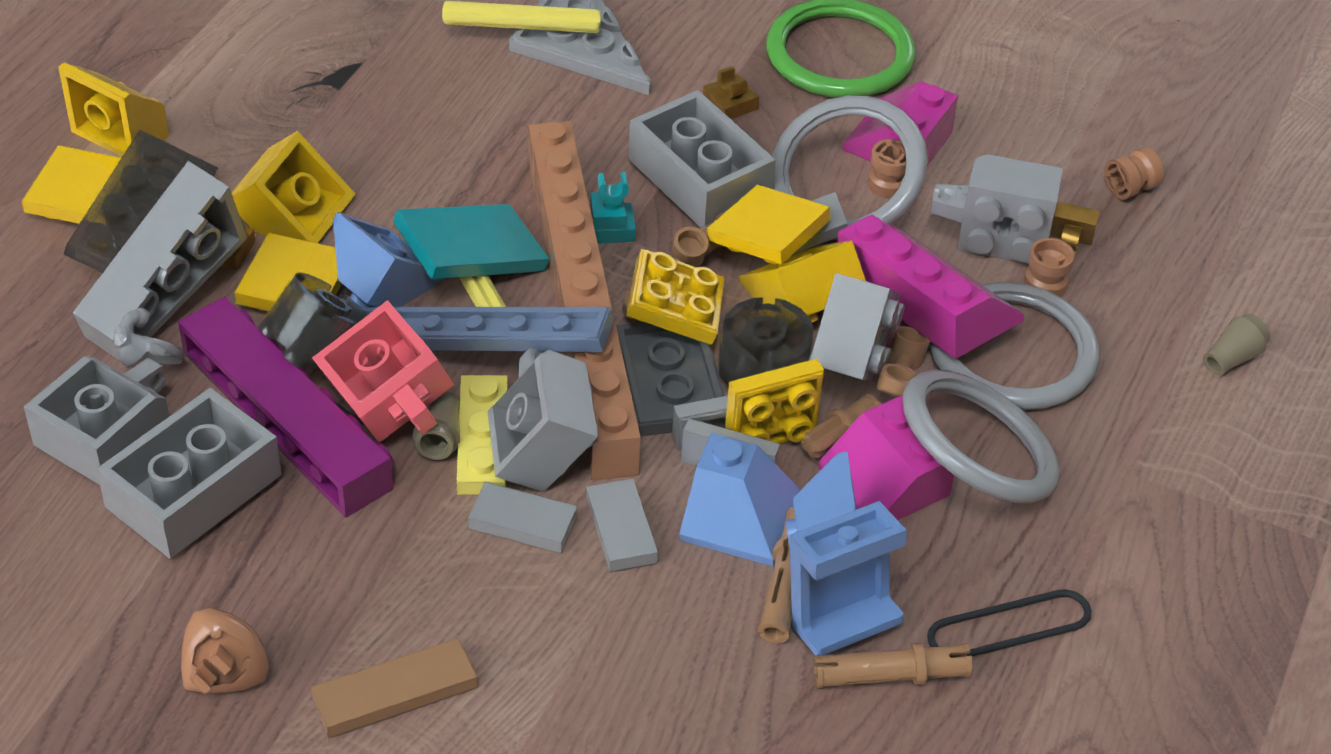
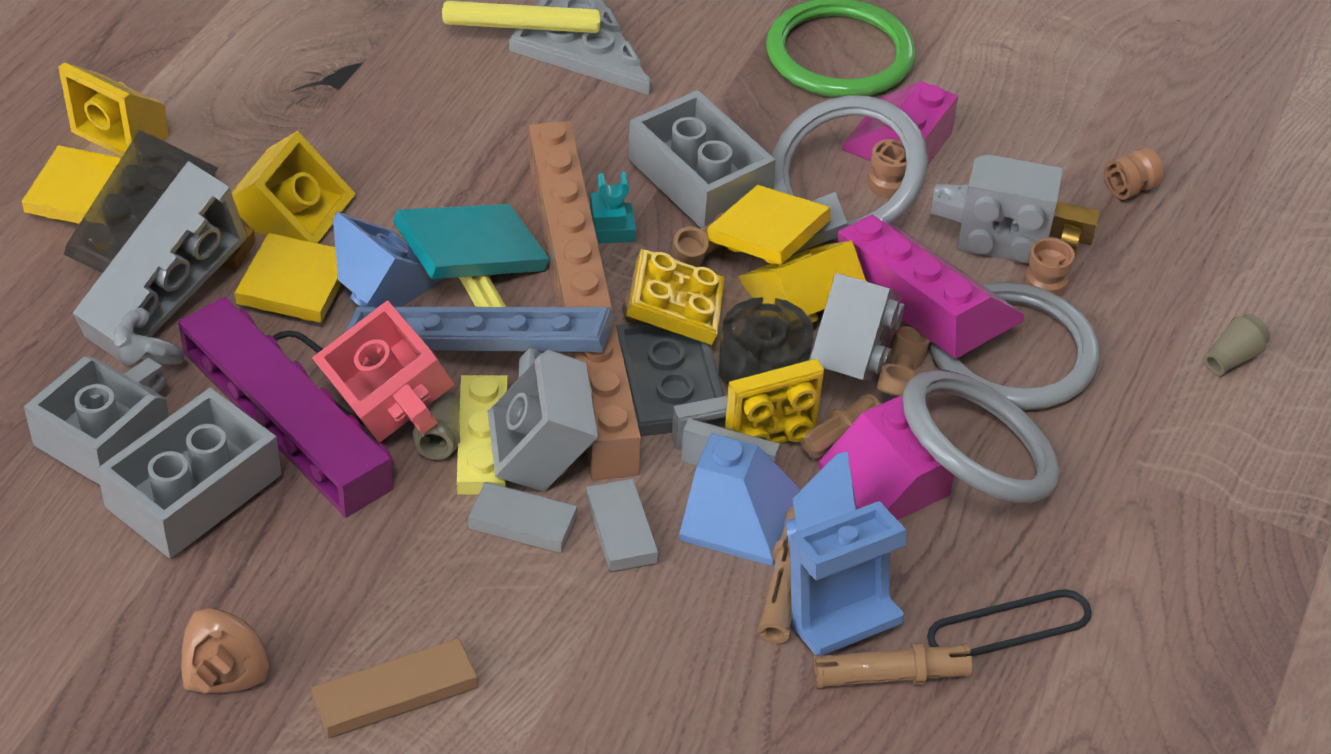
clear smoke brick [258,272,367,372] -> none
pearl gold tile [703,65,760,119] -> none

